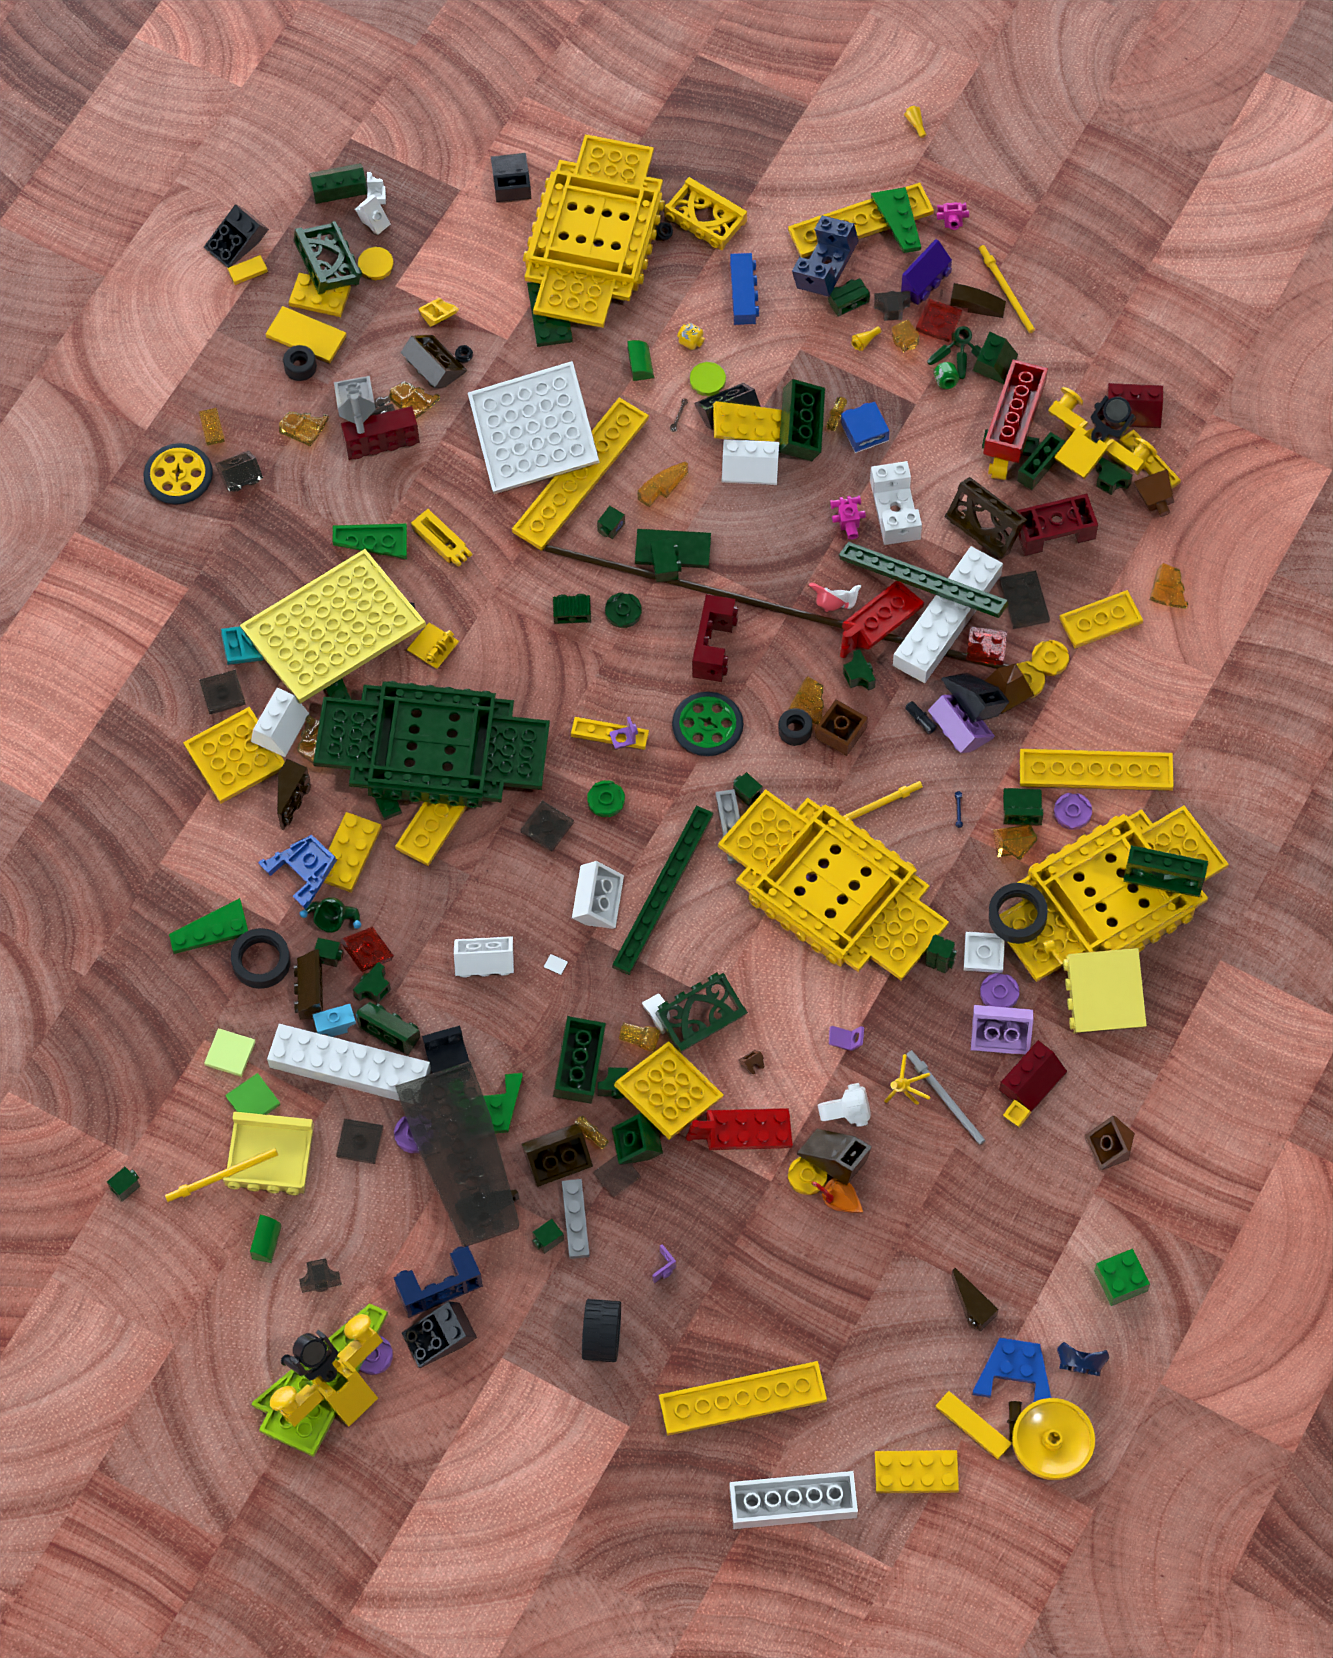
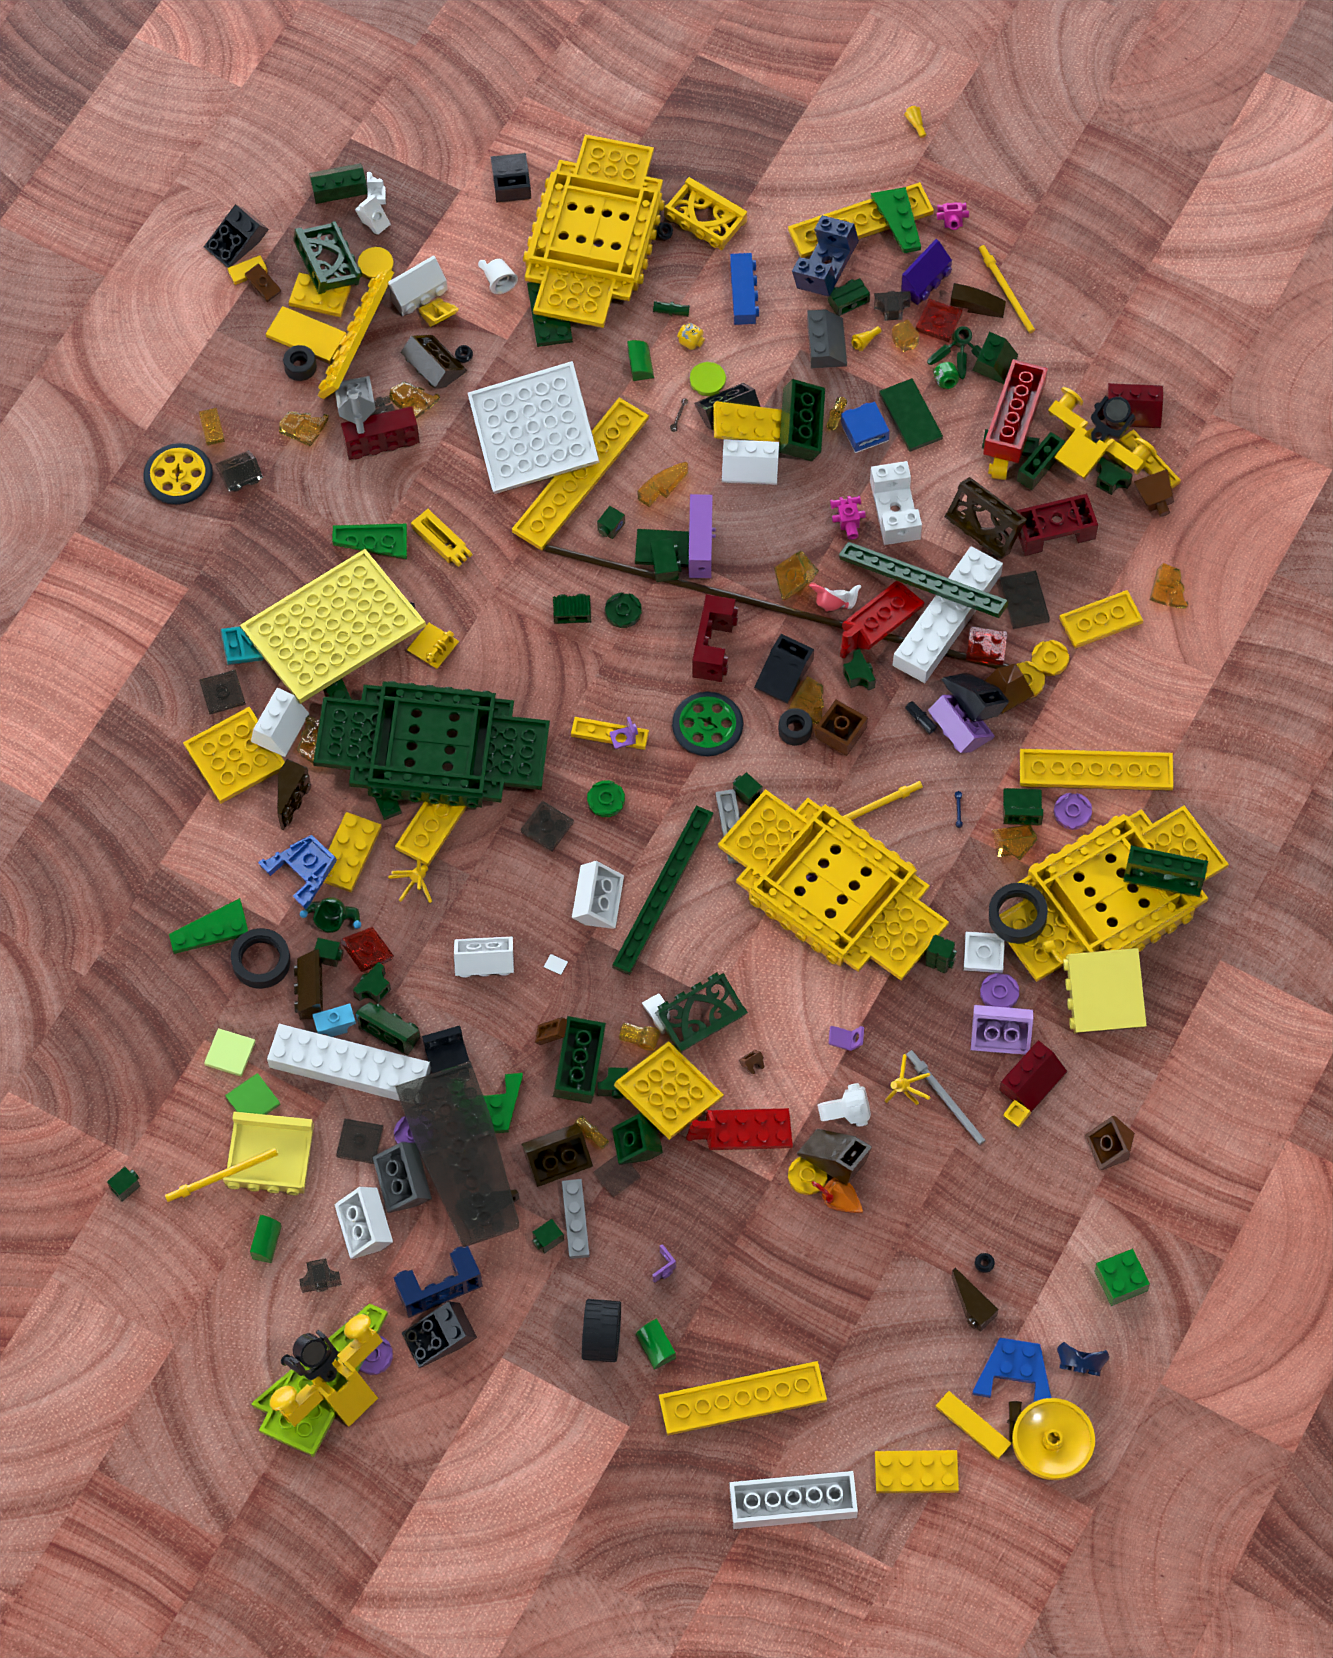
none -> reddish brown plate [245,263,281,302]
none -> yellow plate [317,269,394,399]
none -> white slope [334,1187,393,1259]
none -> dark grey slope [372,1142,432,1213]
none -> white slope [388,255,448,316]
none -> yellow plant [388,857,432,903]
none -> white hat [478,259,518,294]
none -> reddish brown plate [535,1017,567,1045]
none -> green brick [636,1318,676,1370]
none -> dark green pin [653,301,690,317]
none -> medium lavender brick [689,494,716,578]
none -> black slope [754,634,814,704]
none -> clear yellow slope [774,550,819,601]
none -> dark grey slope [807,309,847,368]
none -> dark green tile [879,378,943,452]
none -> black plate [974,1253,995,1273]

